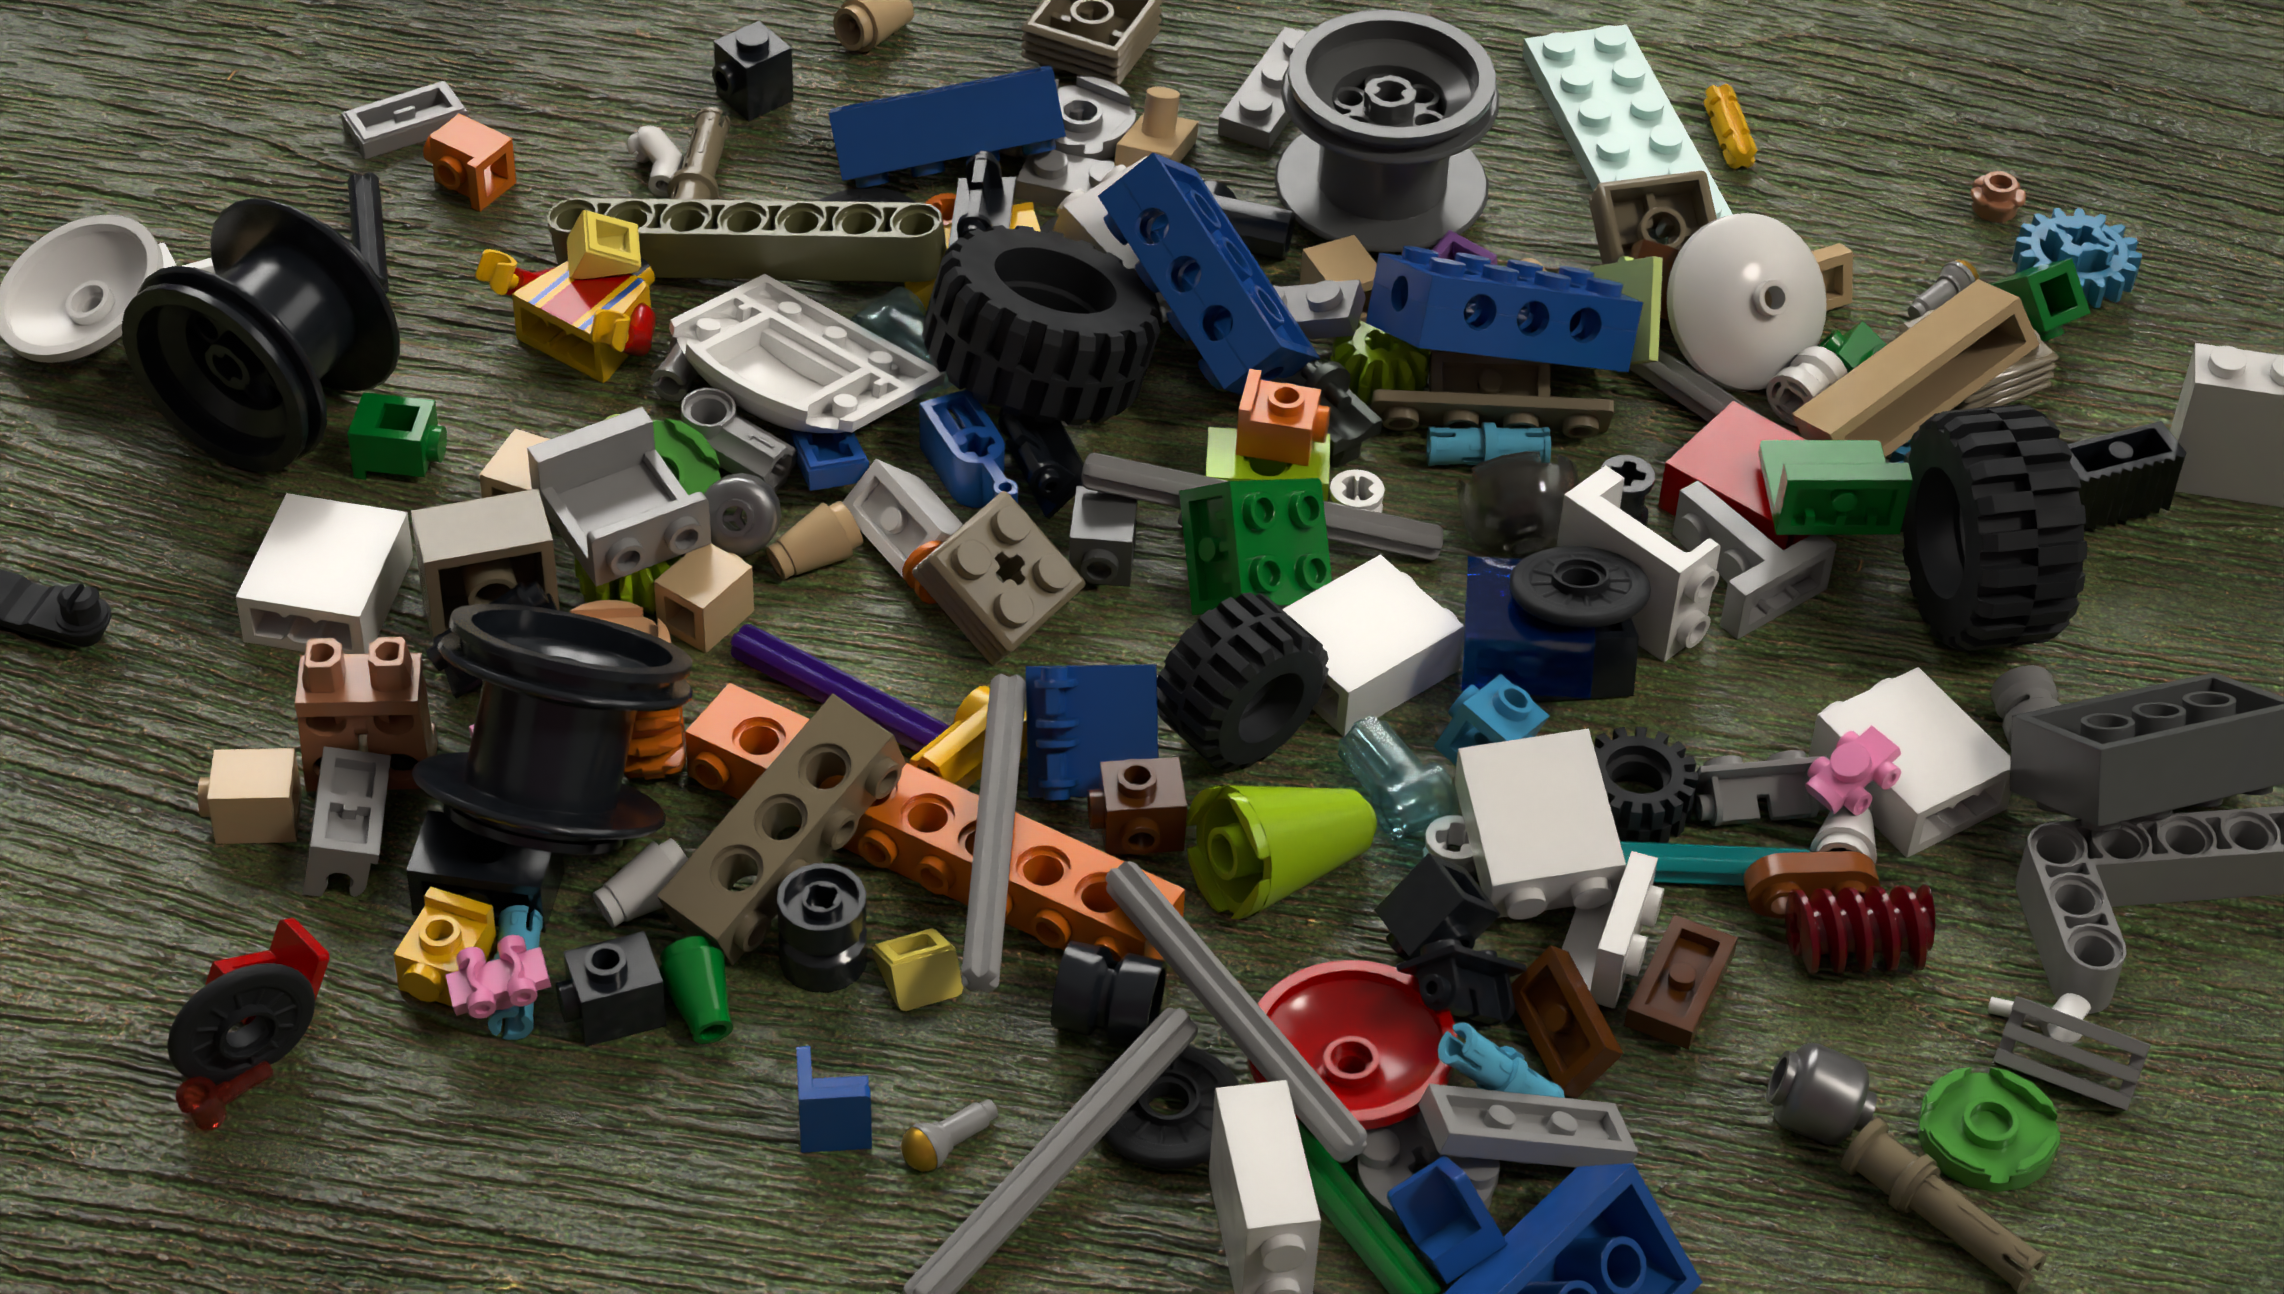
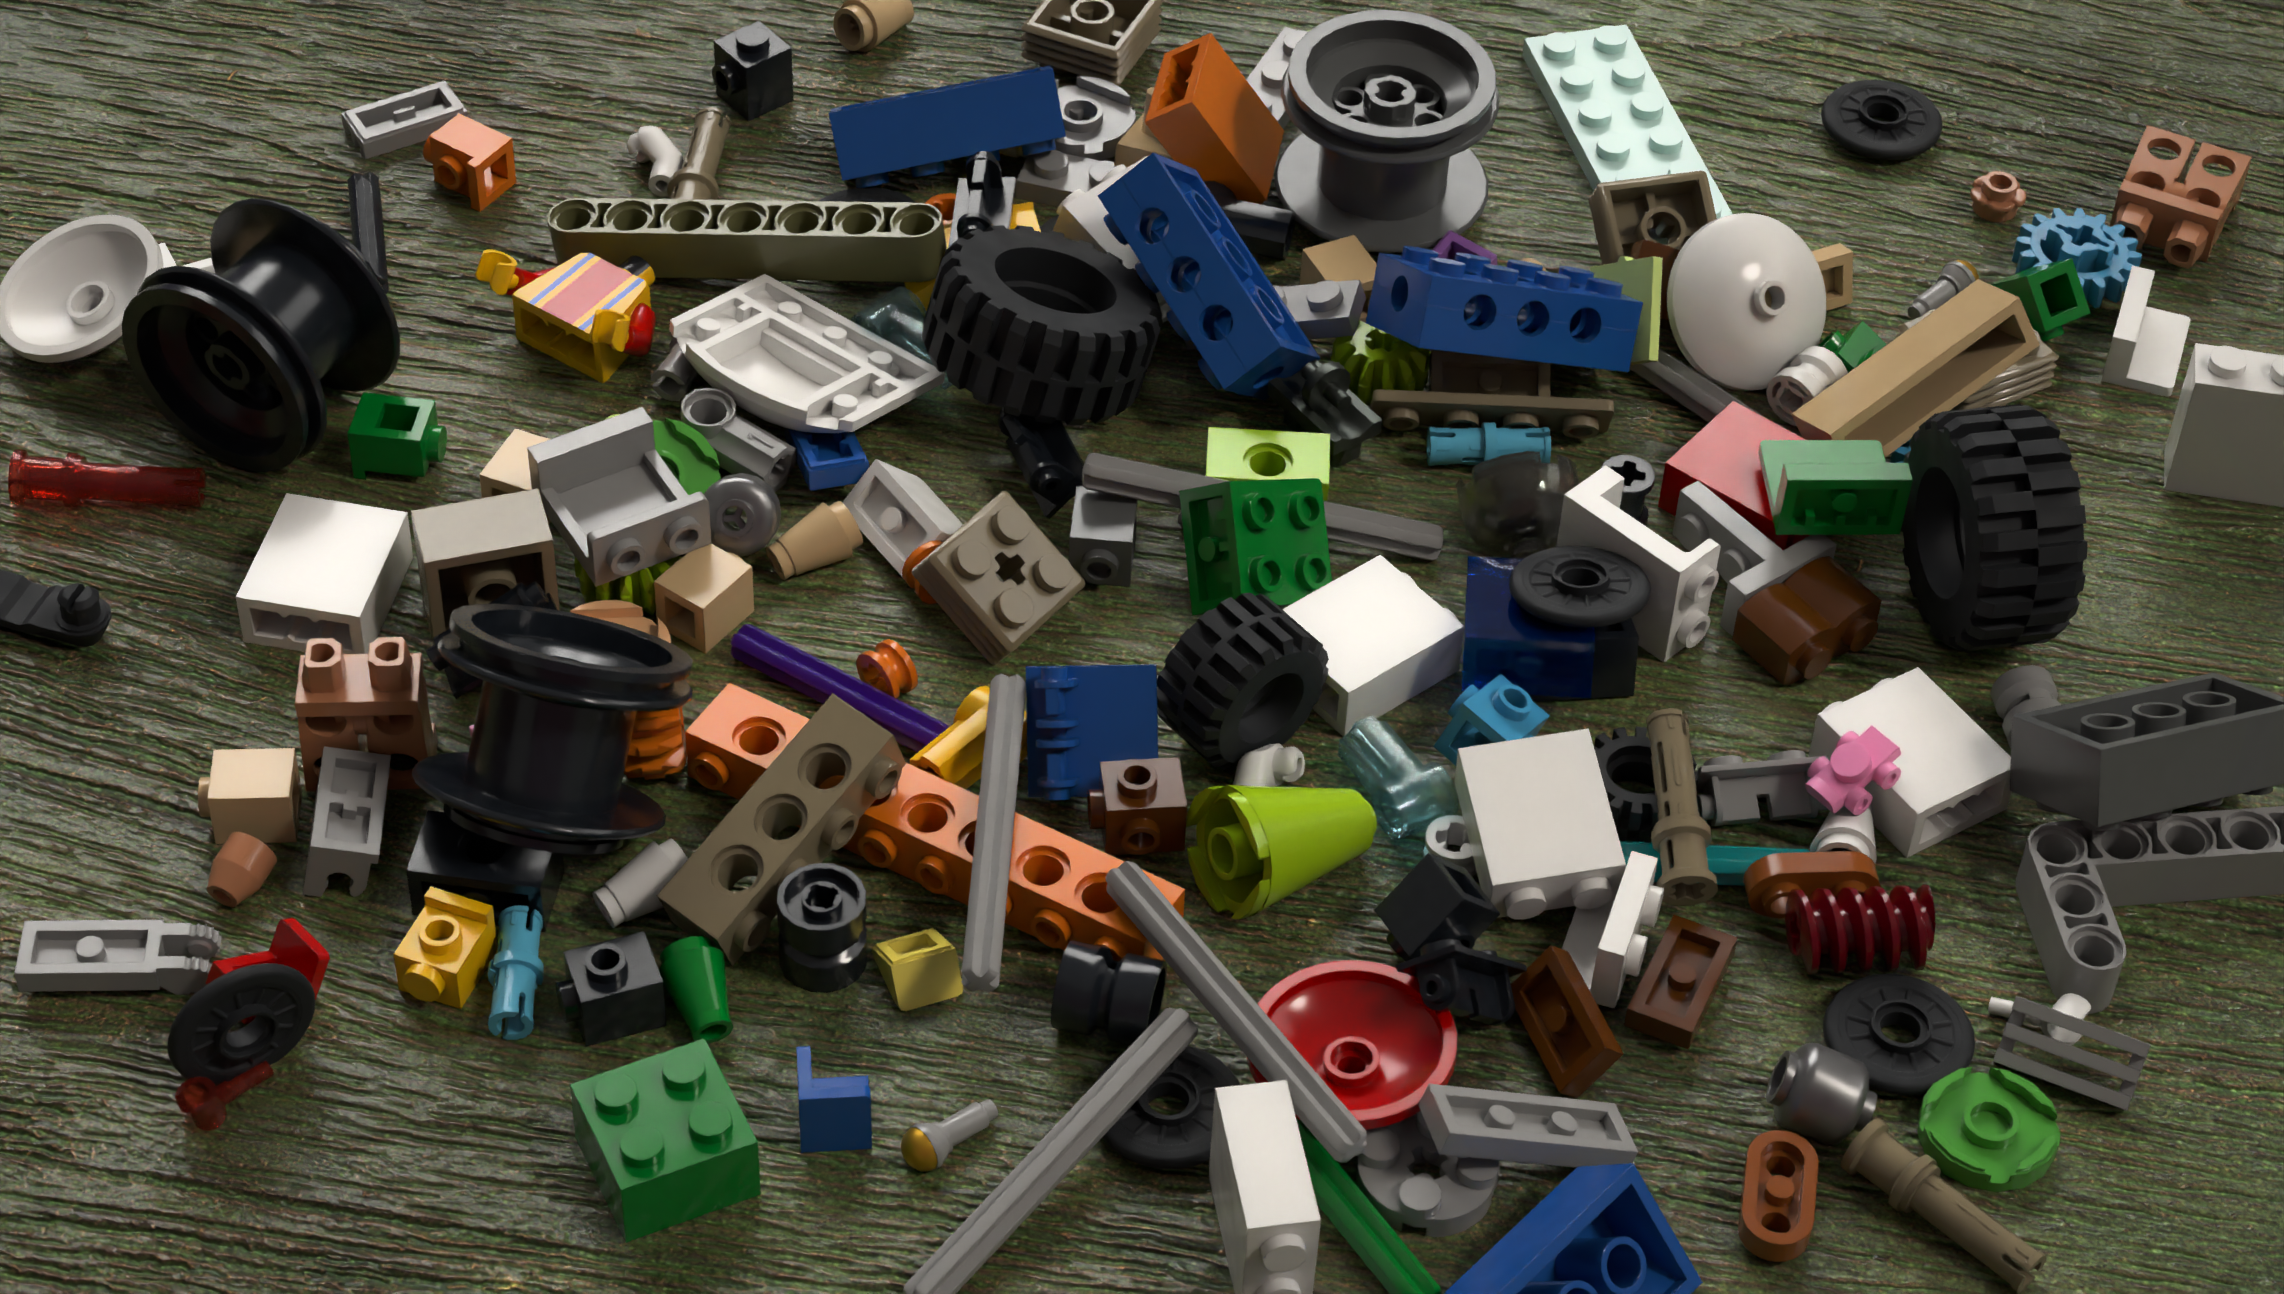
bright pink piece [446,935,551,1019] -> none
light yellow slope [567,210,641,279] -> none
blue piece [919,389,1018,508] -> none
orange brick [1235,369,1331,466] -> none
white bush [1329,469,1385,513] -> none
blue panel [1387,1155,1507,1284] -> none
medium azure pin [1438,1022,1565,1098] -> none
yellow axle [1703,83,1757,169] -> none
black brick [2067,421,2187,532] -> none
none -> clear red pin [8,449,206,508]
none -> light grey hinge [14,919,222,995]
none -> nougat hose [207,832,277,907]
none -> green brick [570,1038,761,1243]
none -> orange bush [856,639,918,699]
none -> orange brick [1145,33,1284,204]
none -> white arm [1233,743,1305,786]
none -> dark tan pin [1646,708,1718,906]
none -> reddish brown brick [1732,556,1882,685]
none -> dark orange plate [1738,1130,1819,1262]
none -> black wheel [1821,80,1943,160]
none -> black wheel [1823,974,1975,1096]
none -> white panel [2101,266,2190,397]
none -> nougat hips [2109,125,2252,269]

